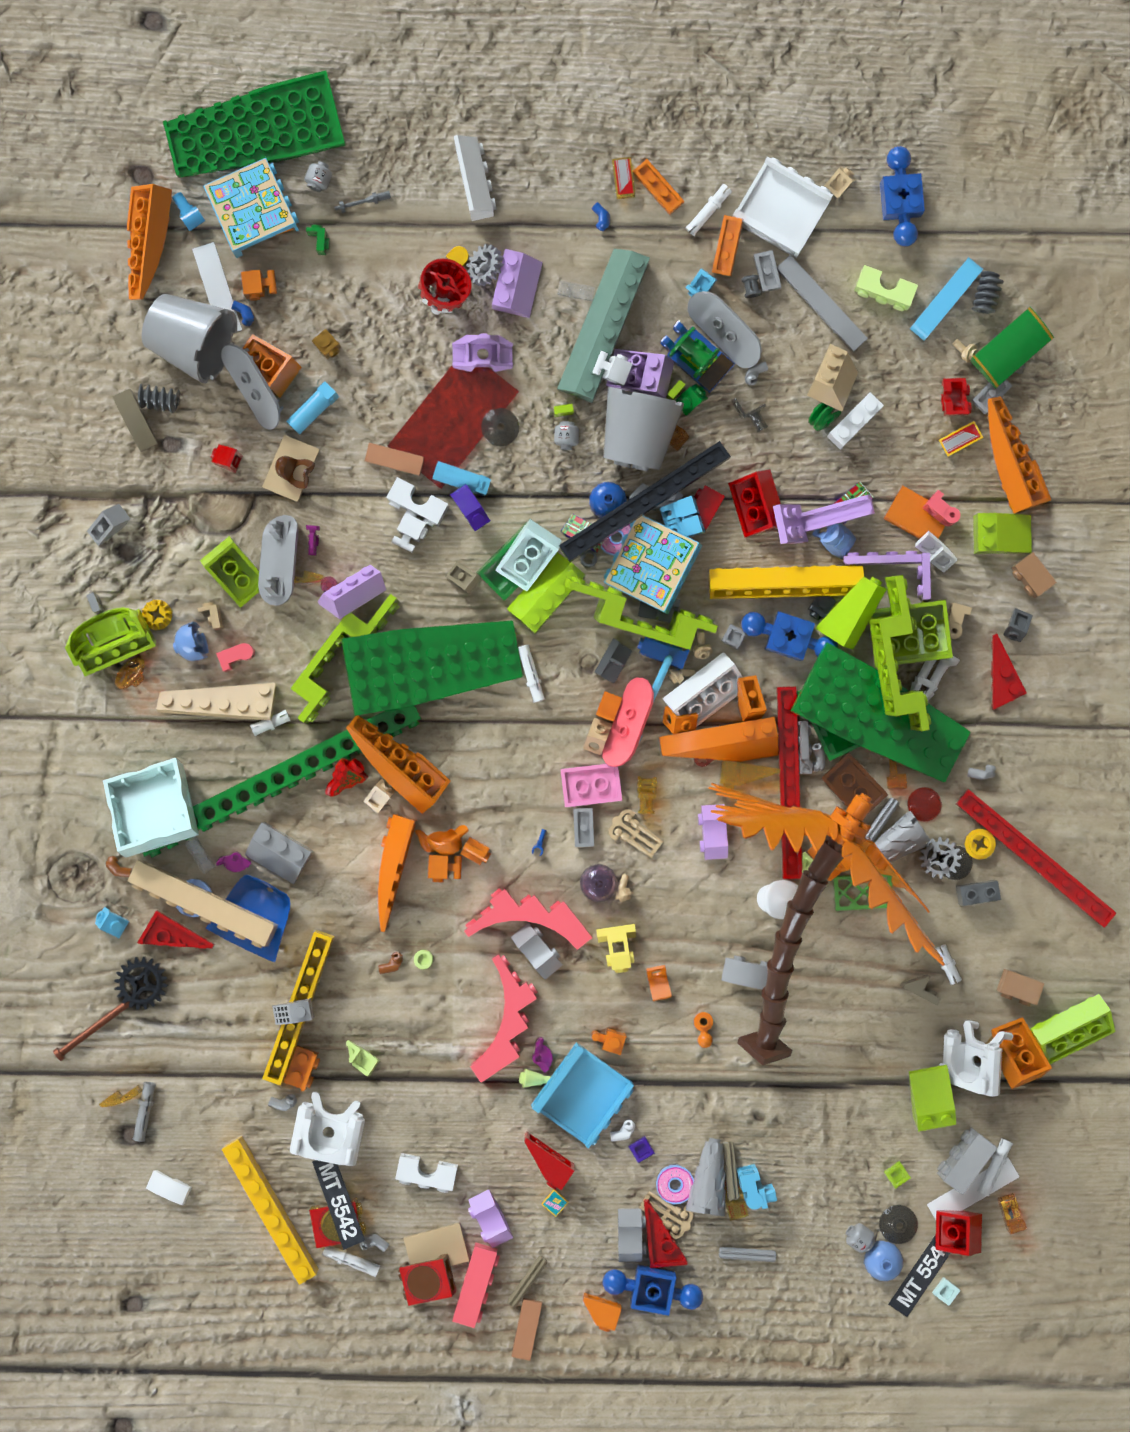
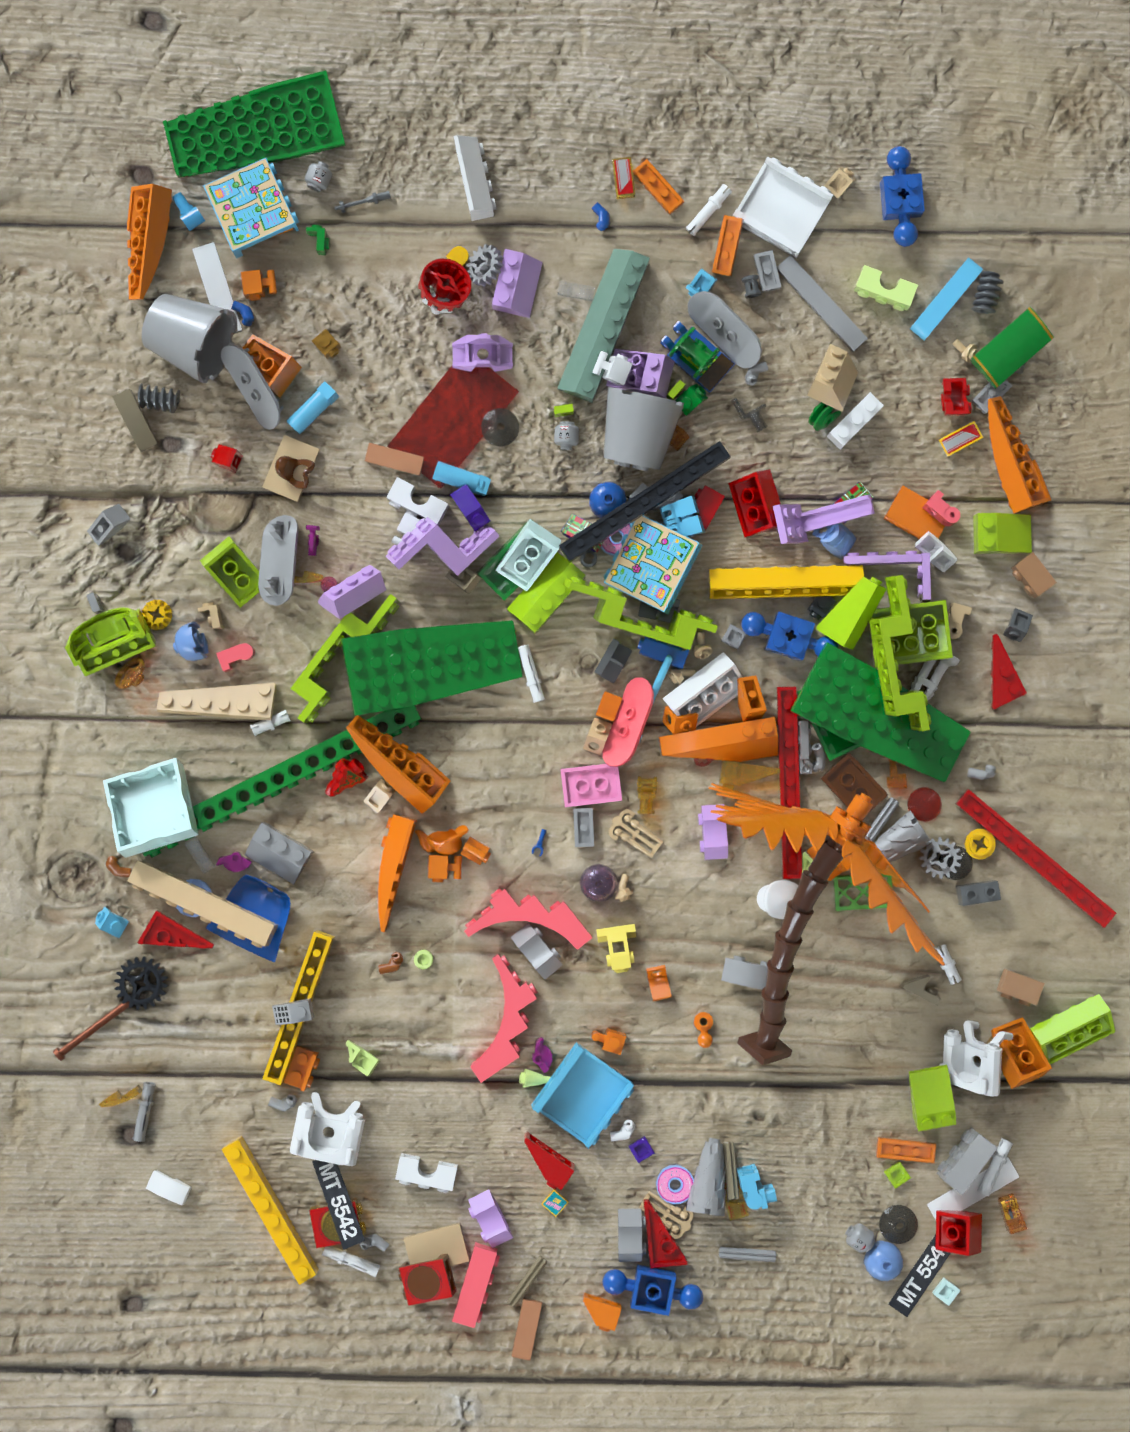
none -> lavender bracket [386,517,499,576]
none -> orange tile [876,1137,936,1163]

